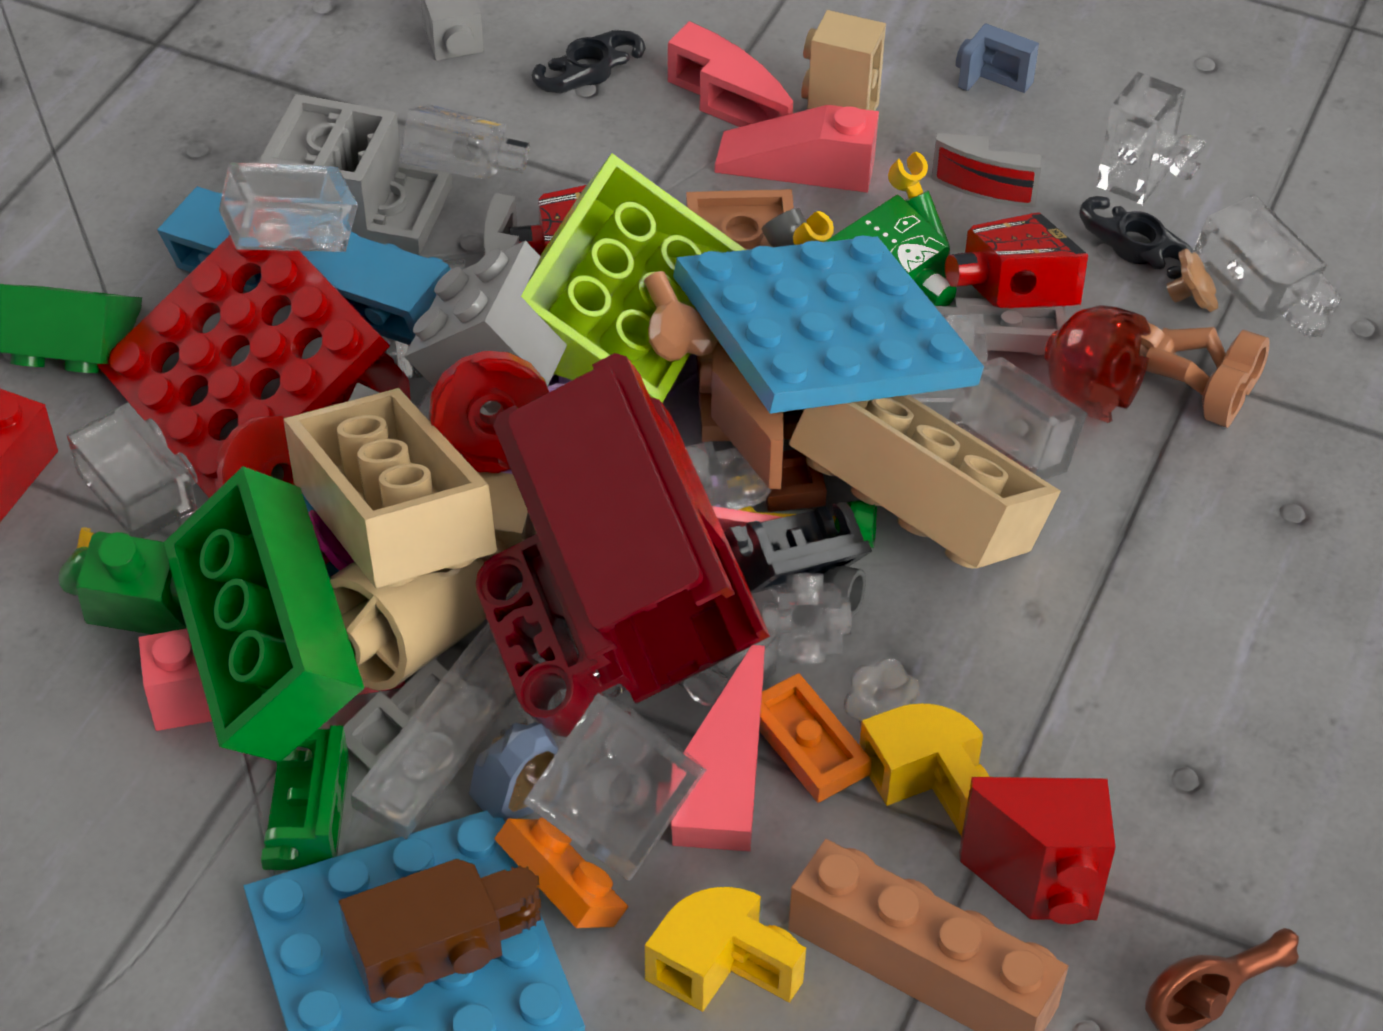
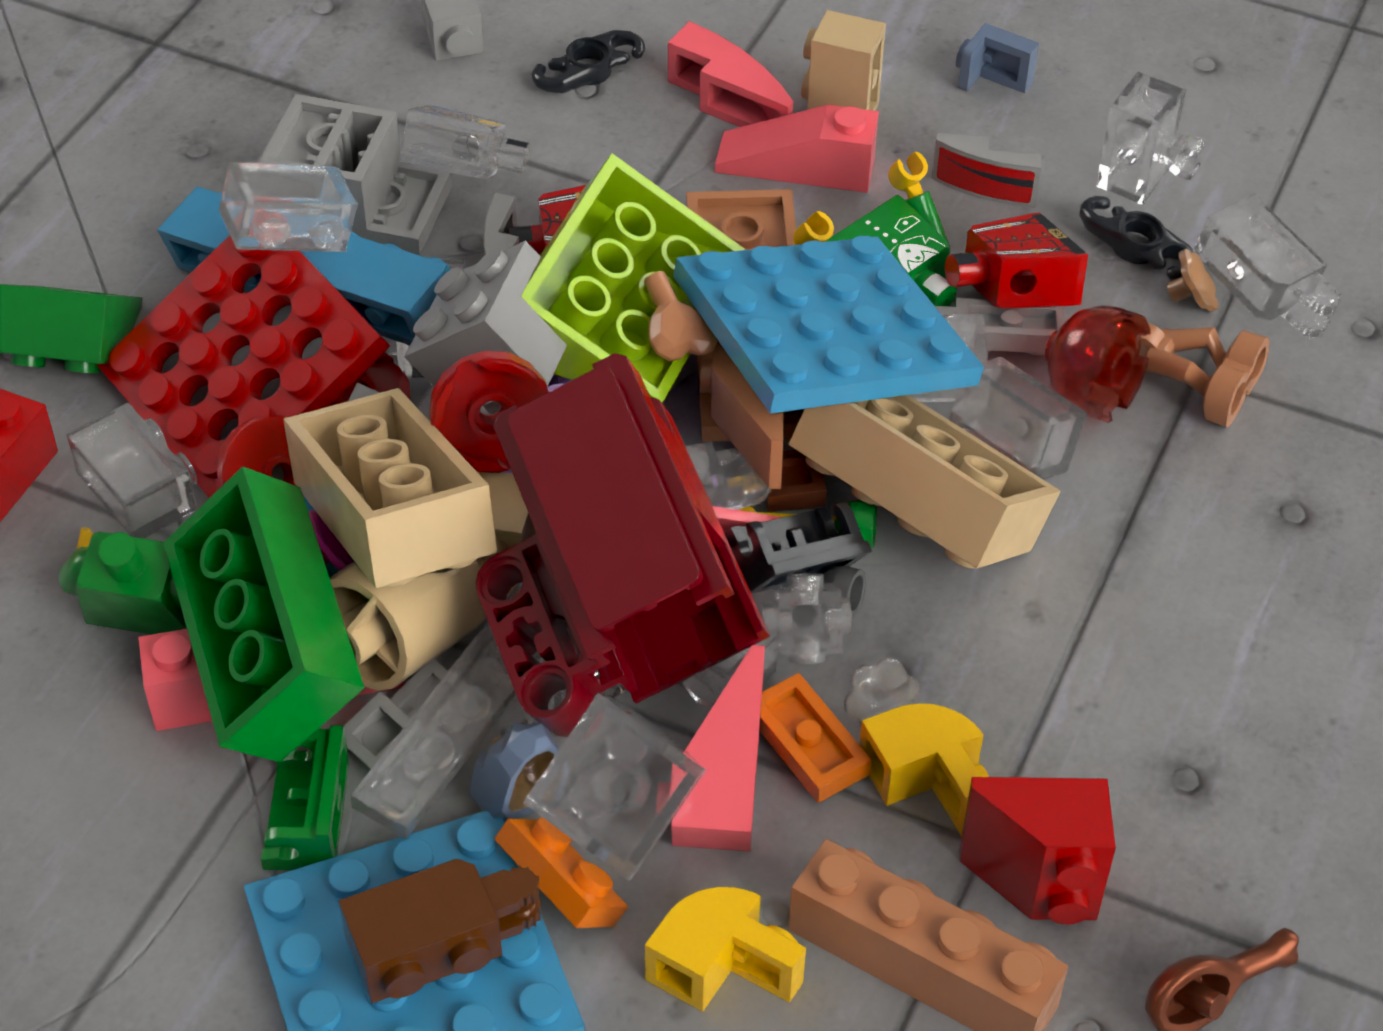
dark grey hinge [761,208,806,247] -> none

